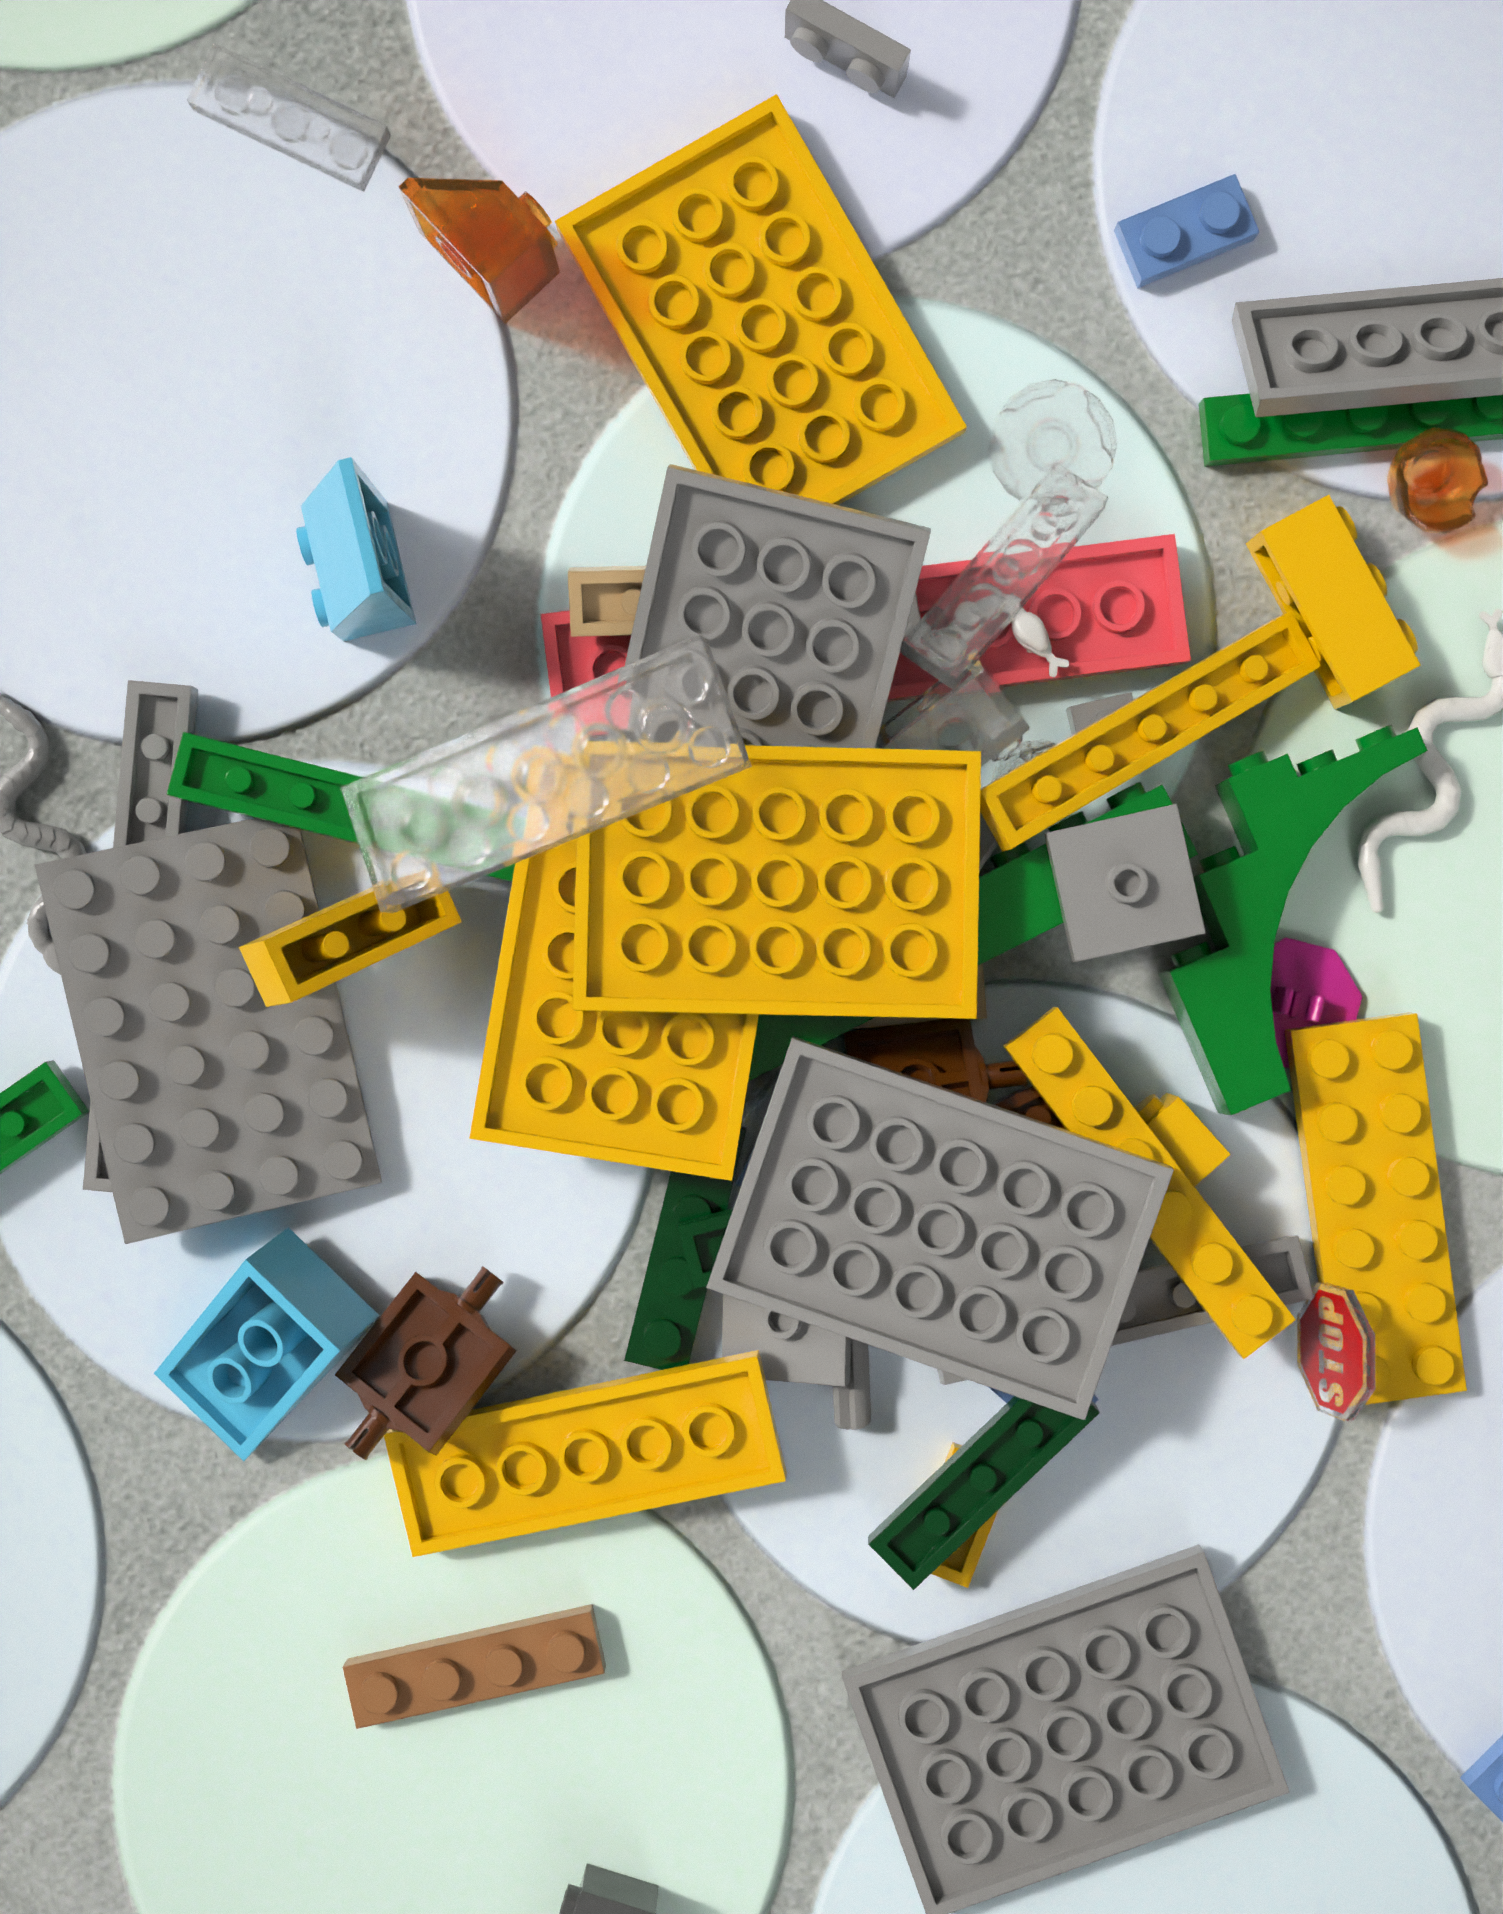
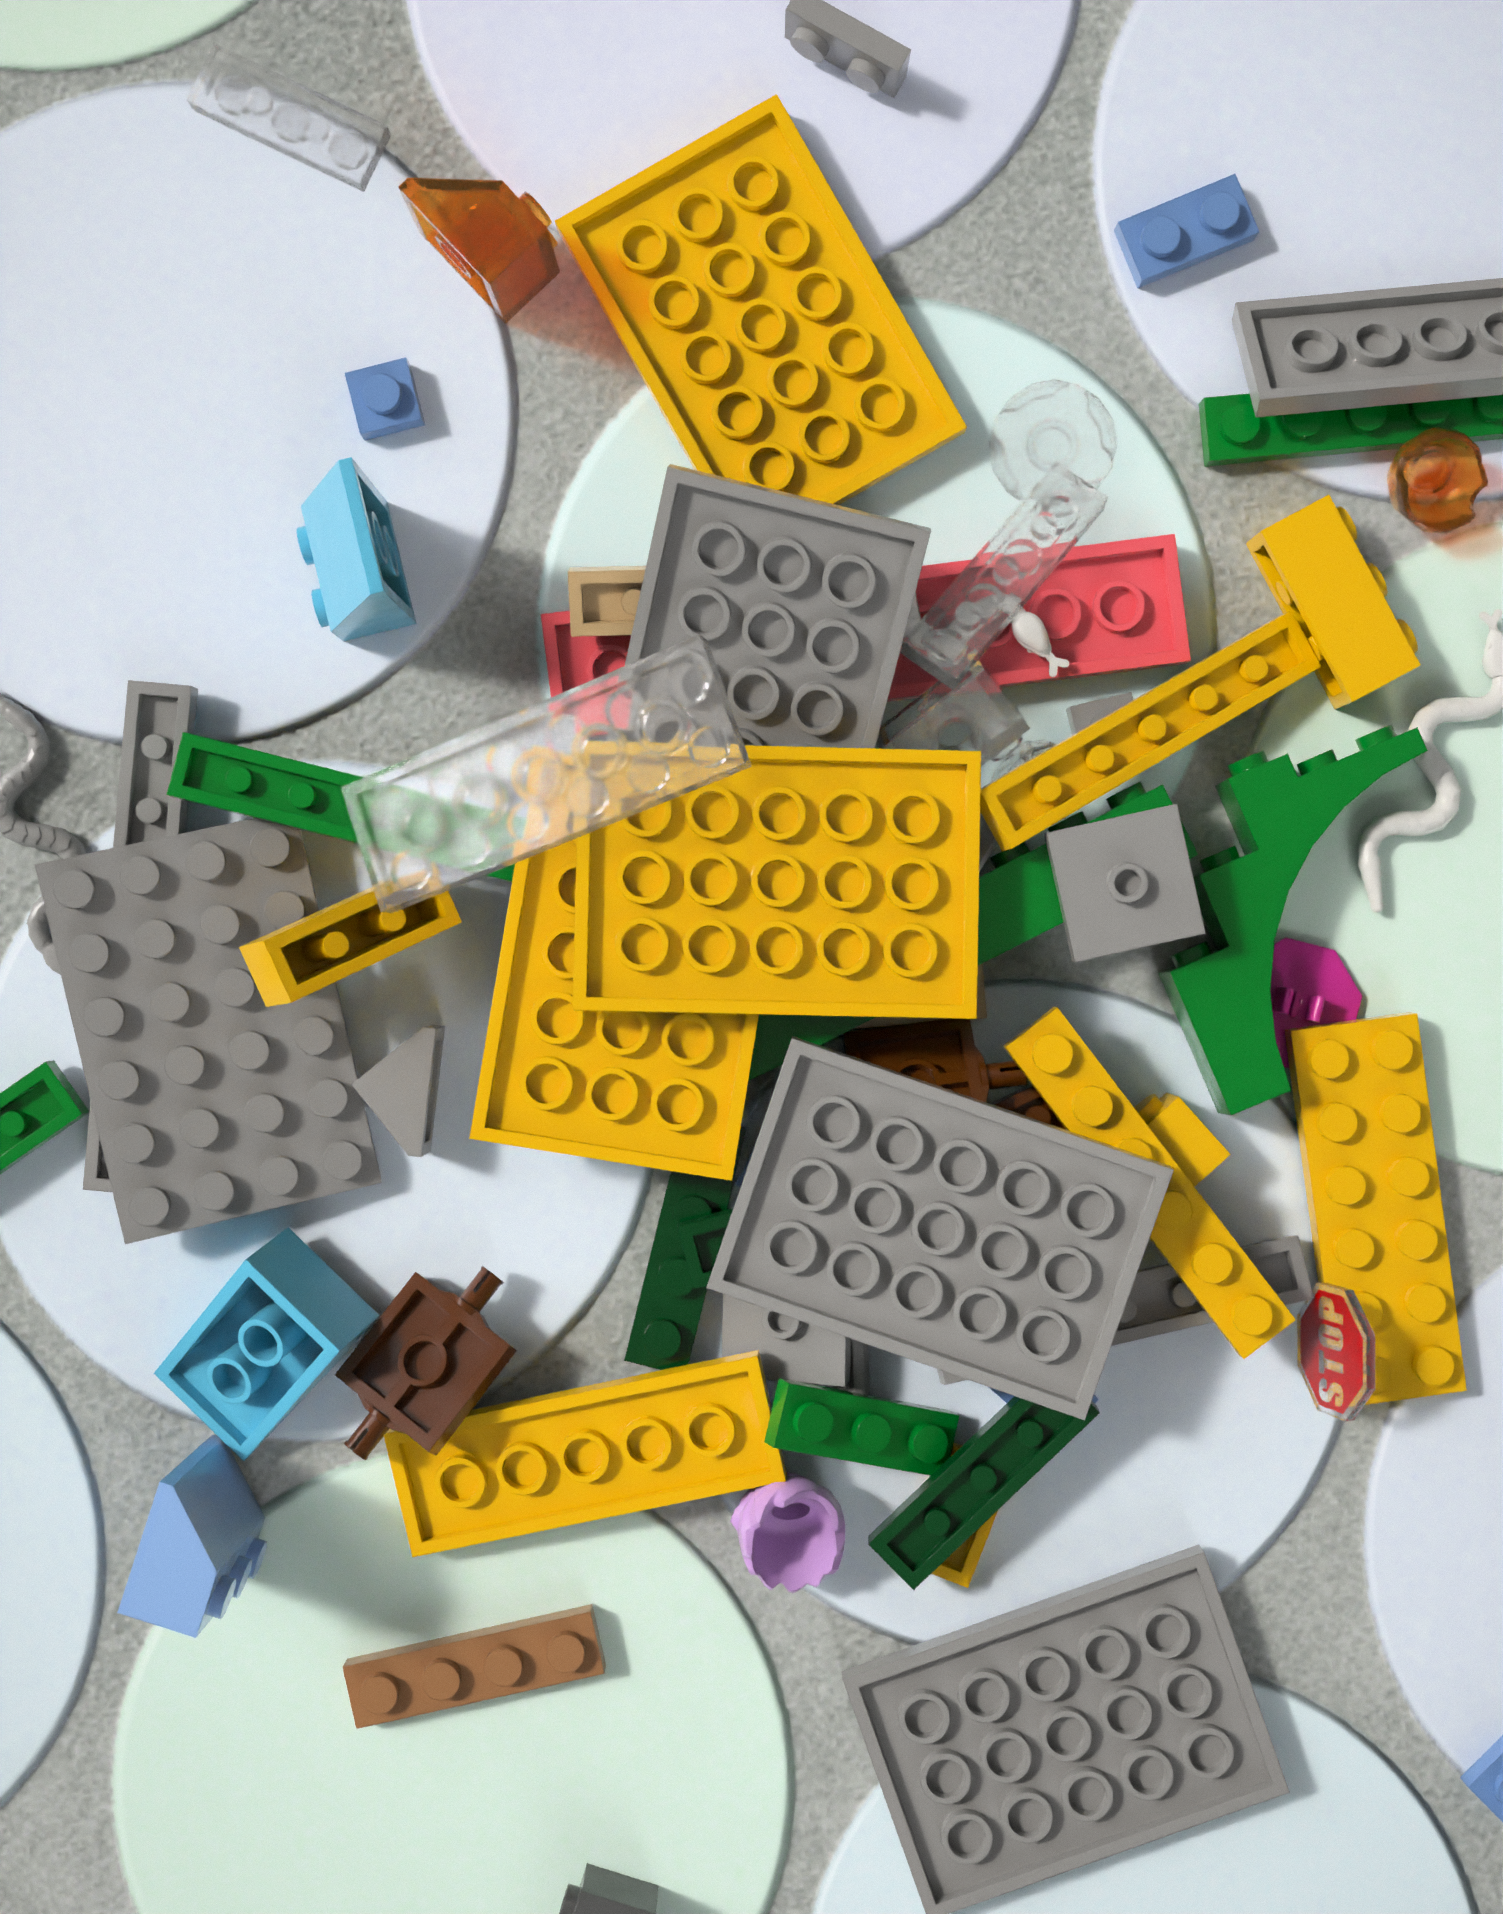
none -> light blue slope [117,1435,267,1638]
none -> medium blue plate [345,357,425,441]
none -> light grey slope [352,1025,445,1157]
none -> lavender hair [730,1472,845,1593]
none -> green plate [764,1378,960,1476]

